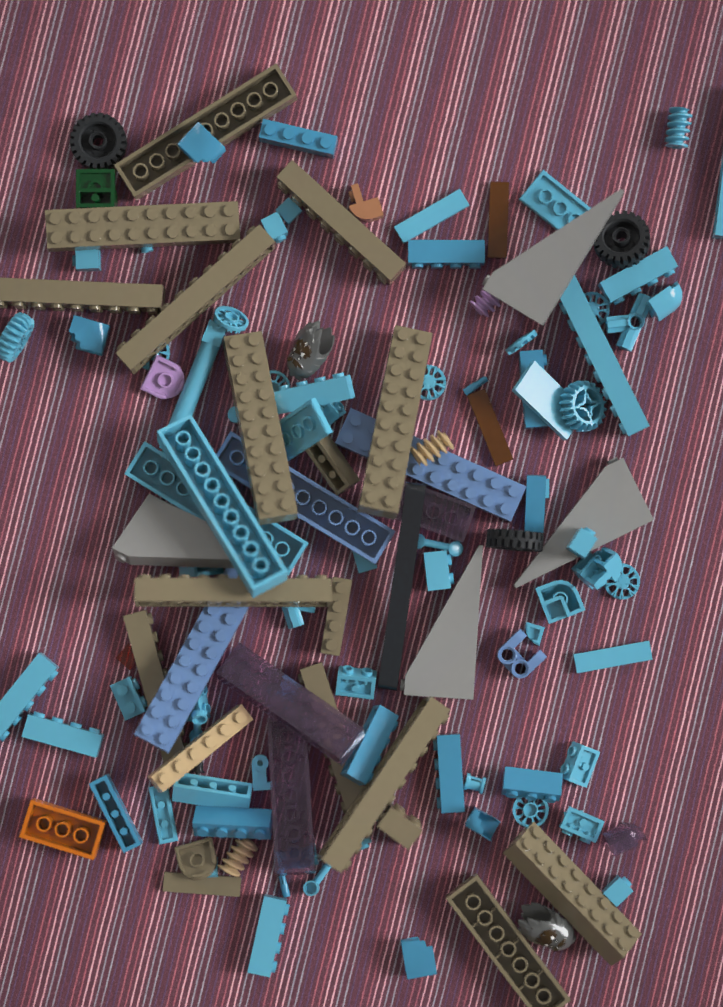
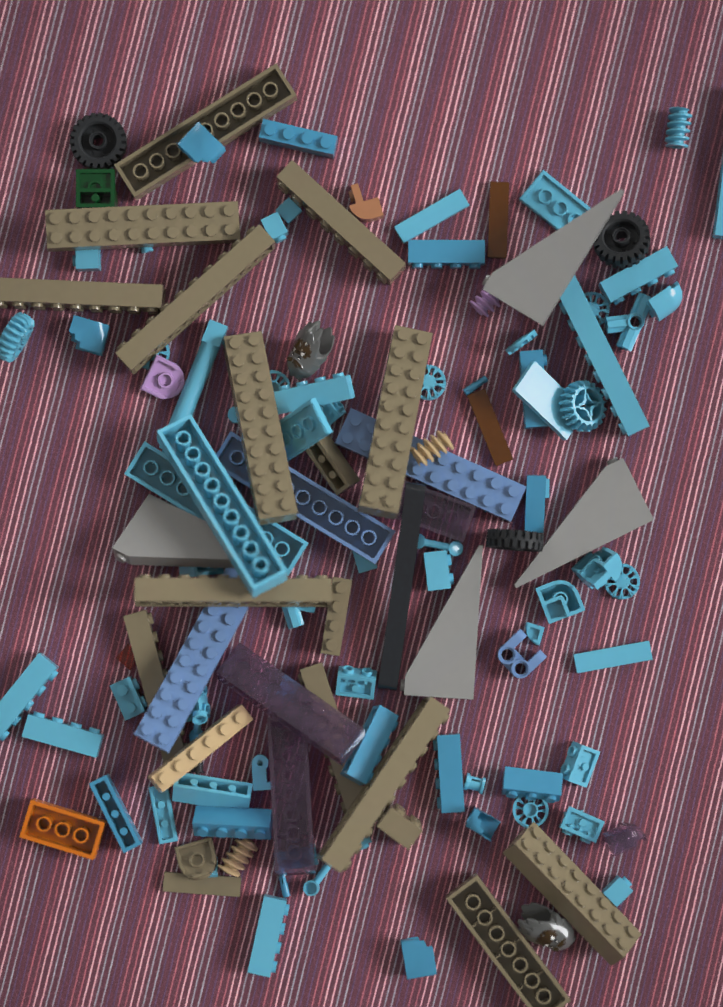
medium azure wheel [213,306,249,334] -> none
medium azure brick [566,527,598,559] -> none

